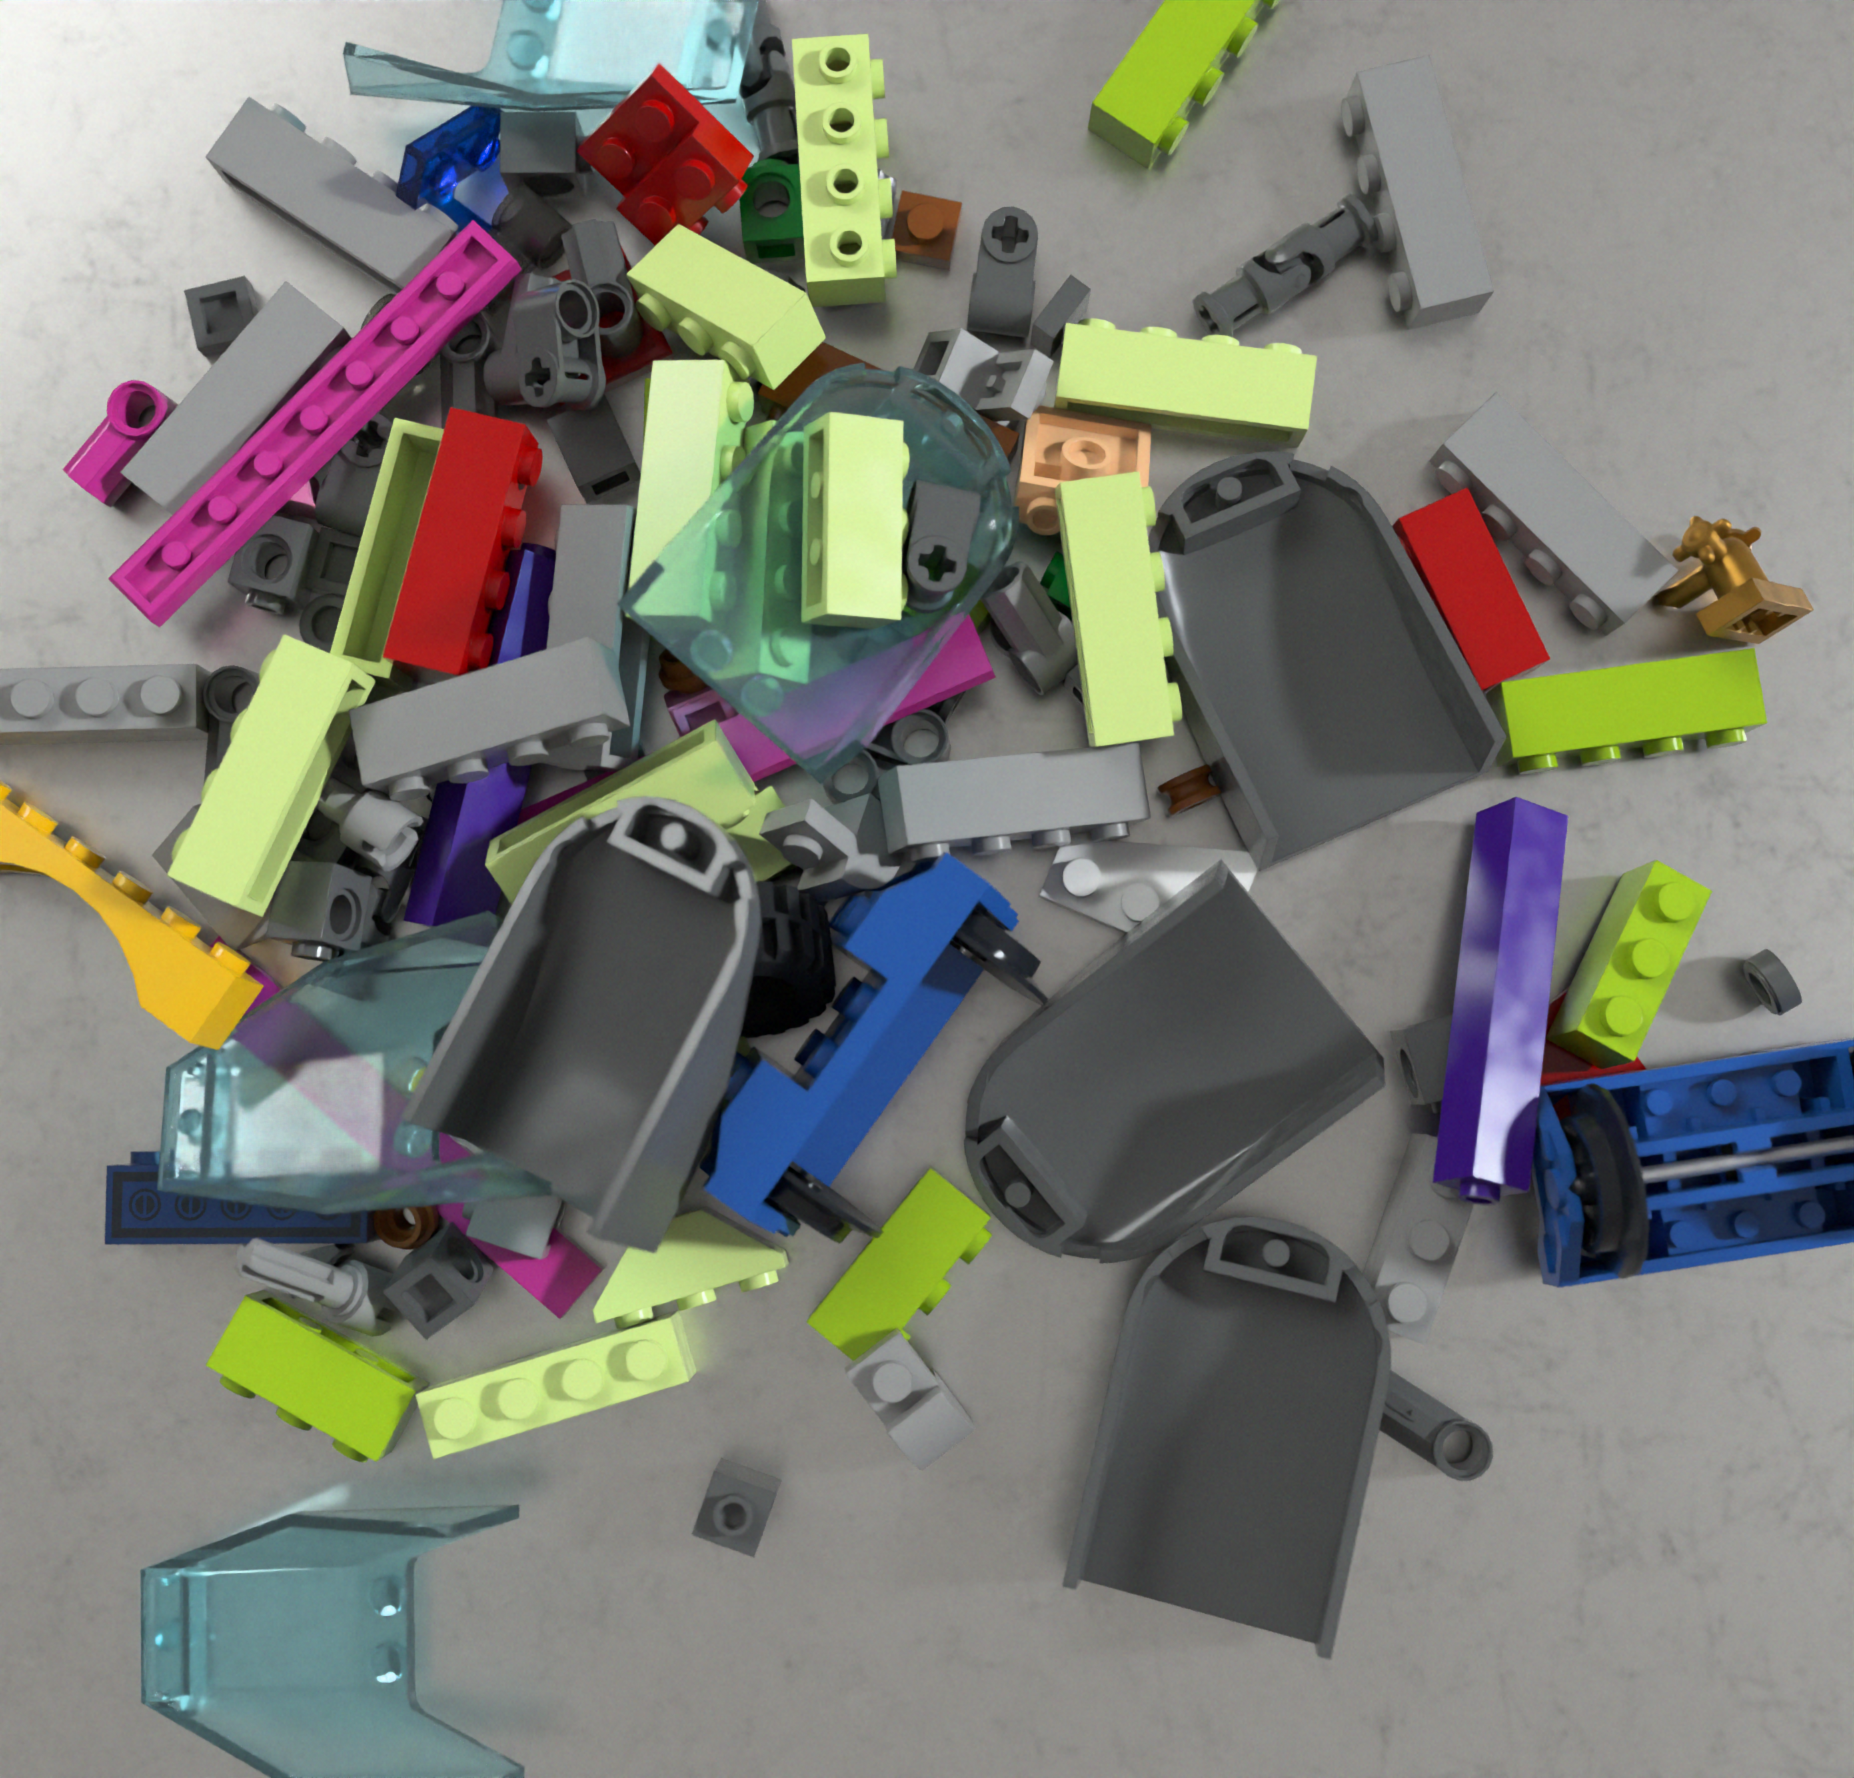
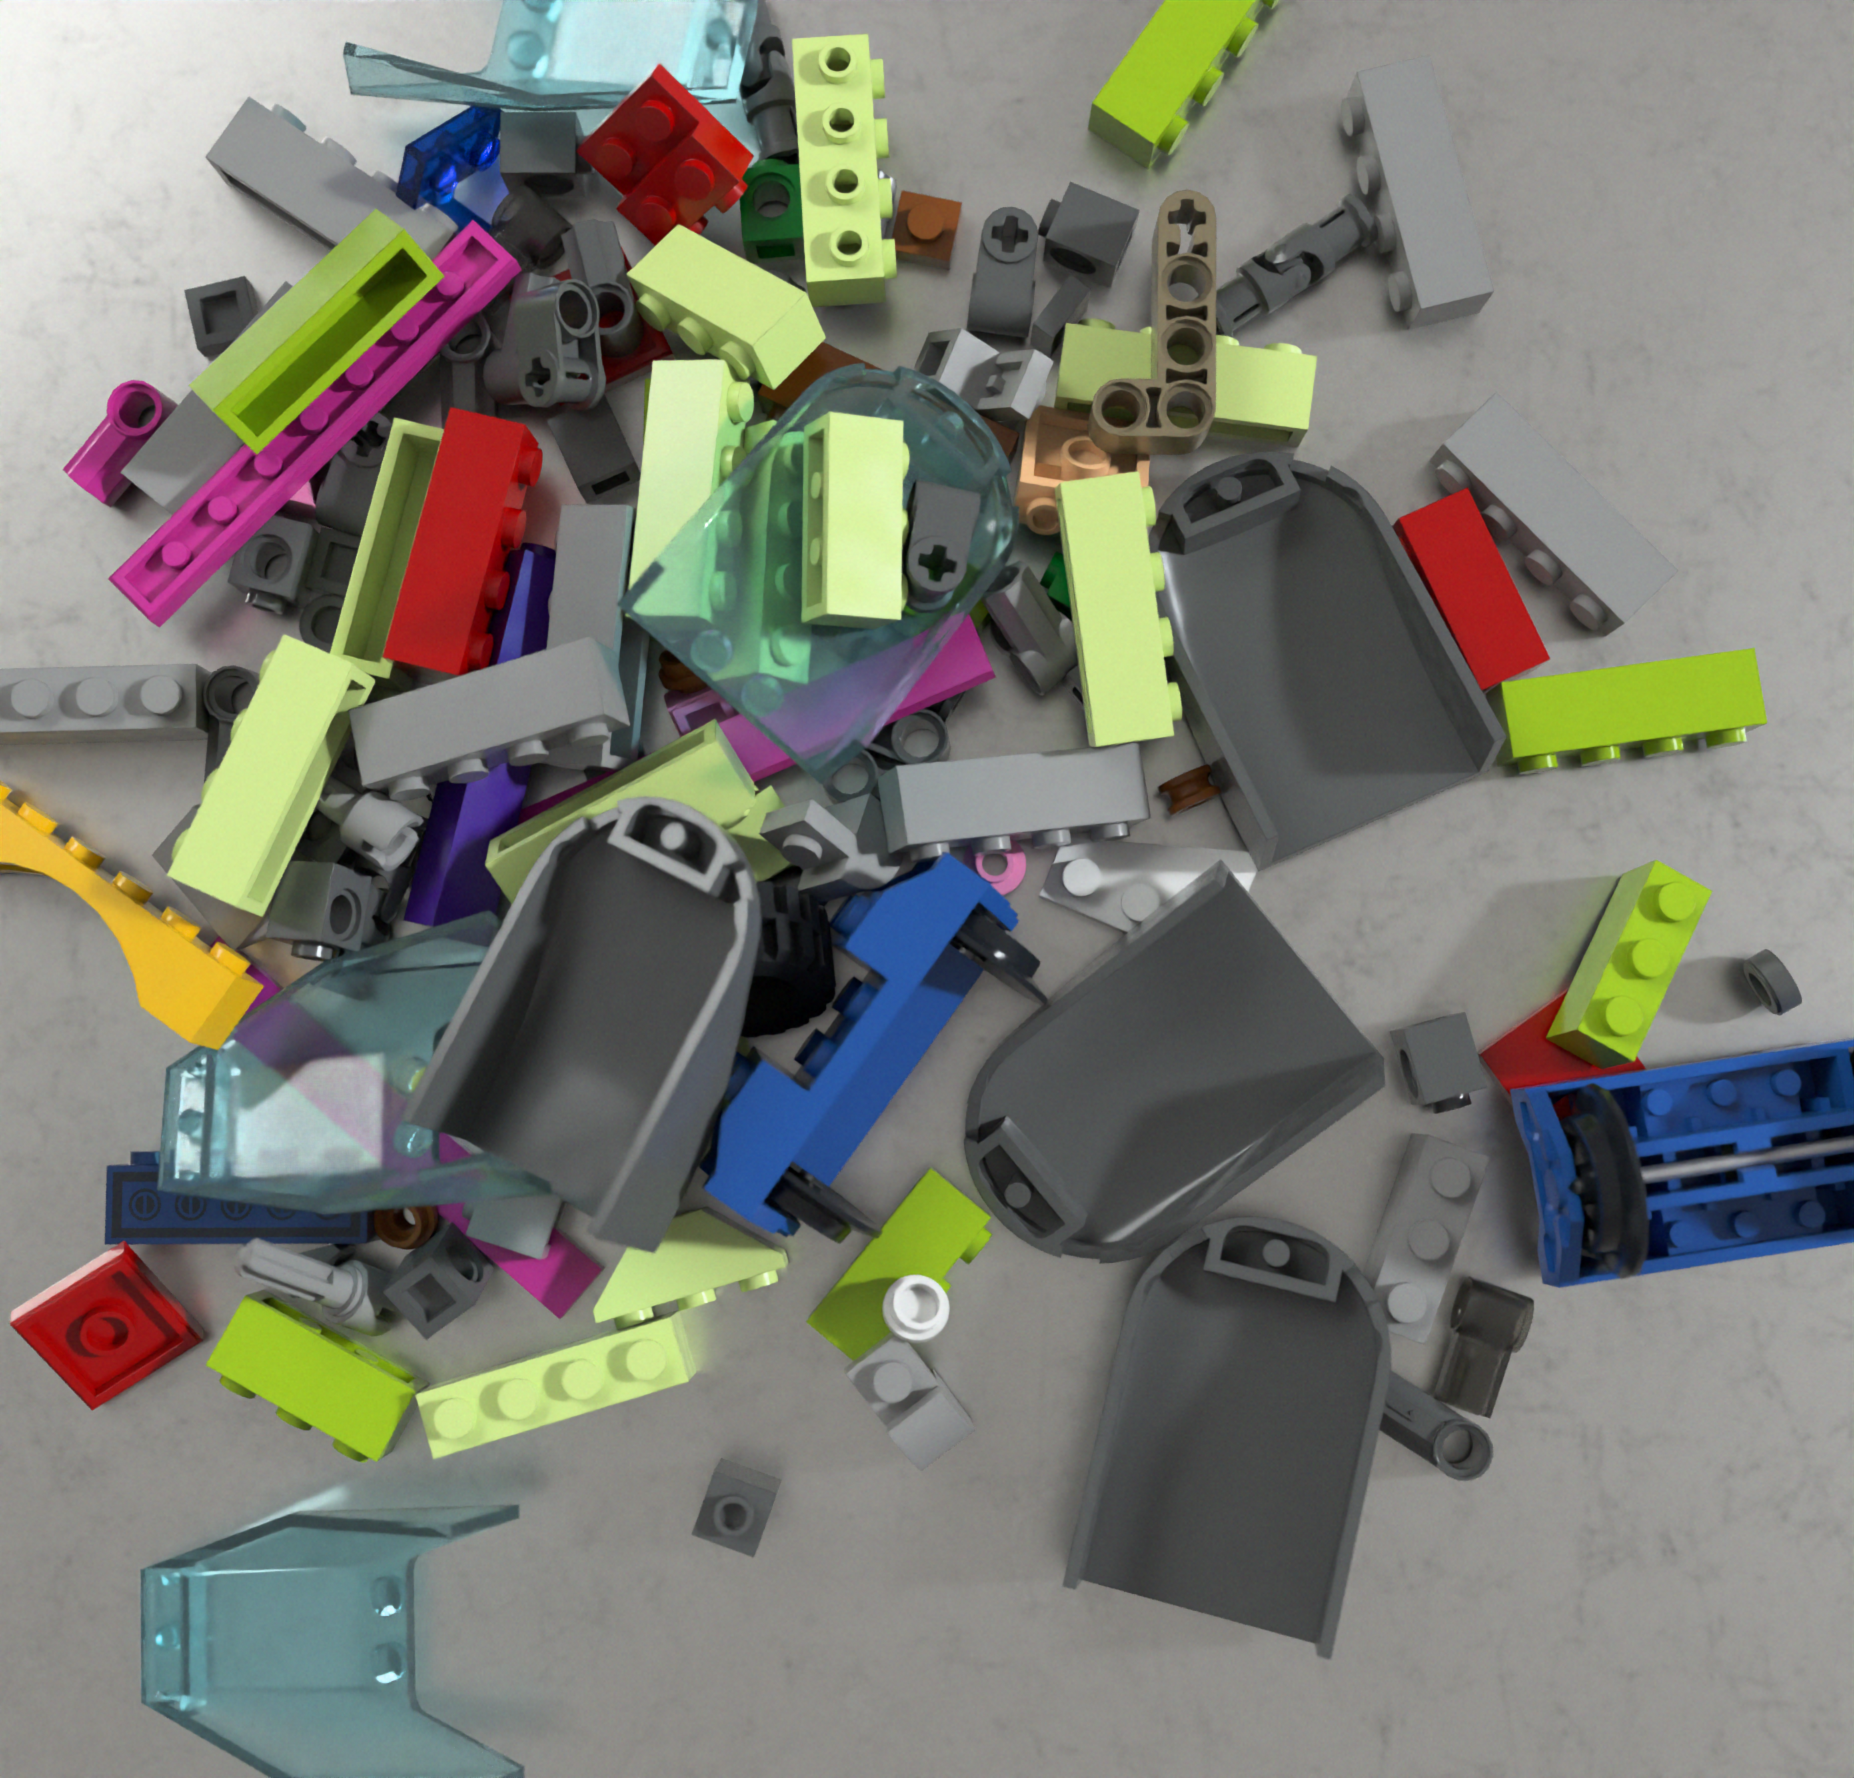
dark purple brick [1433,797,1569,1206] -> none
pearl gold piece [1655,516,1814,644] -> none
none -> red tile [9,1241,203,1410]
none -> lime brick [188,209,445,455]
none -> white plate [882,1275,949,1343]
none -> bright pink plate [963,840,1026,896]
none -> dark grey brick [1038,182,1140,288]
none -> dark tan beam [1087,190,1216,455]
none -> clear smoke piece [1433,1276,1534,1418]

